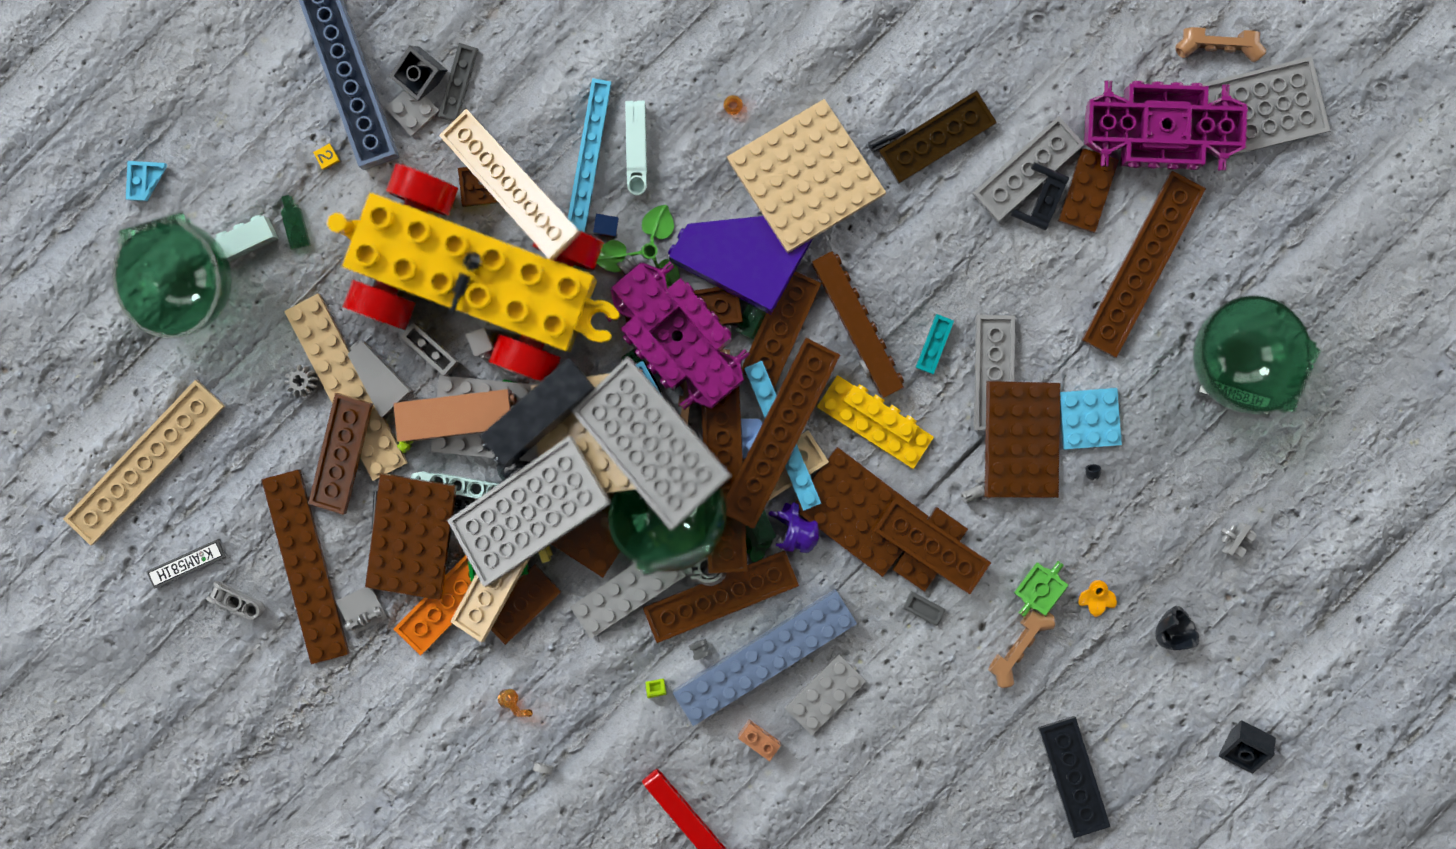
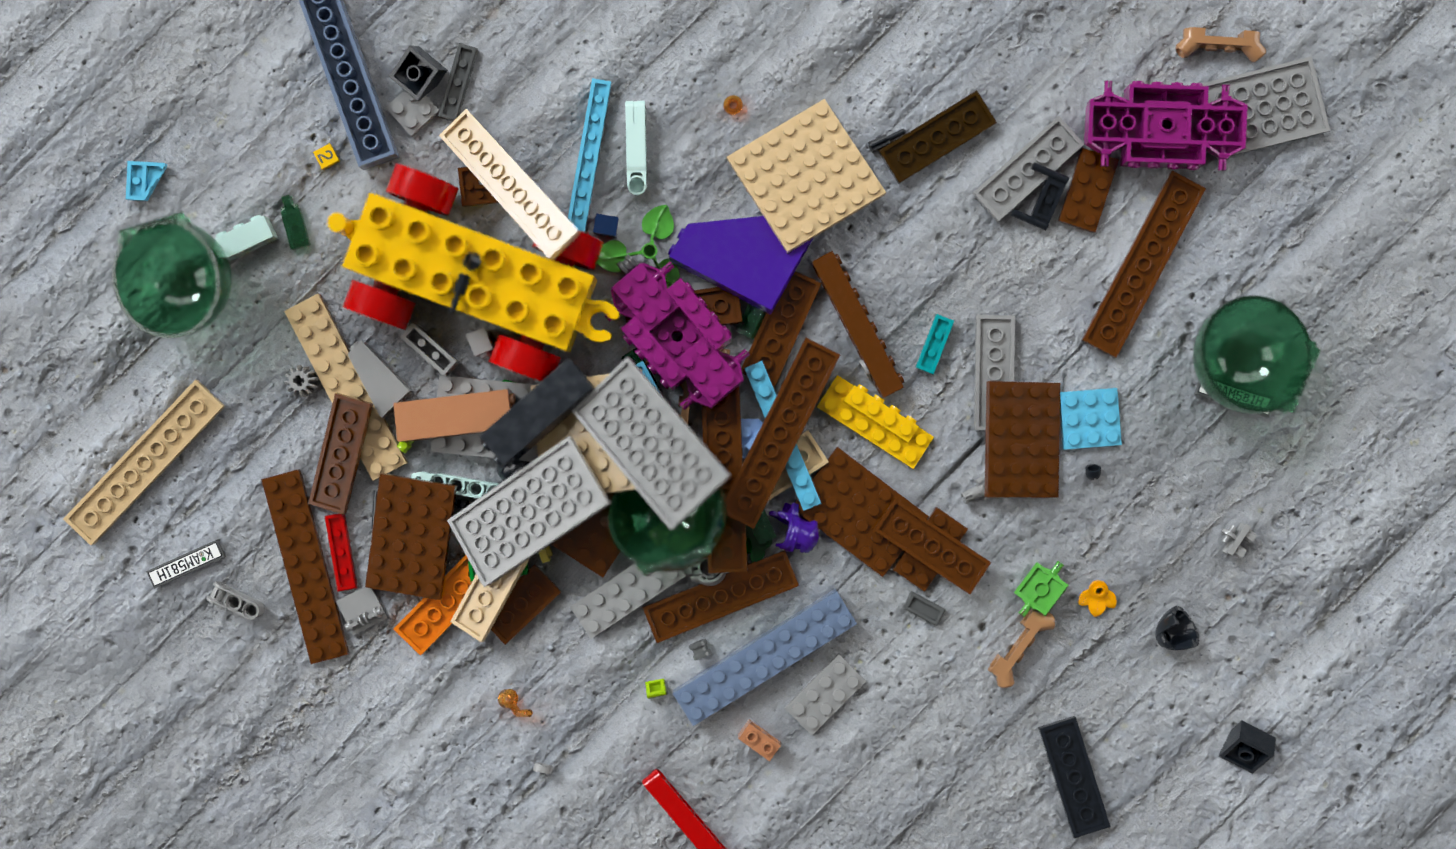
none -> red tile [324,514,358,591]

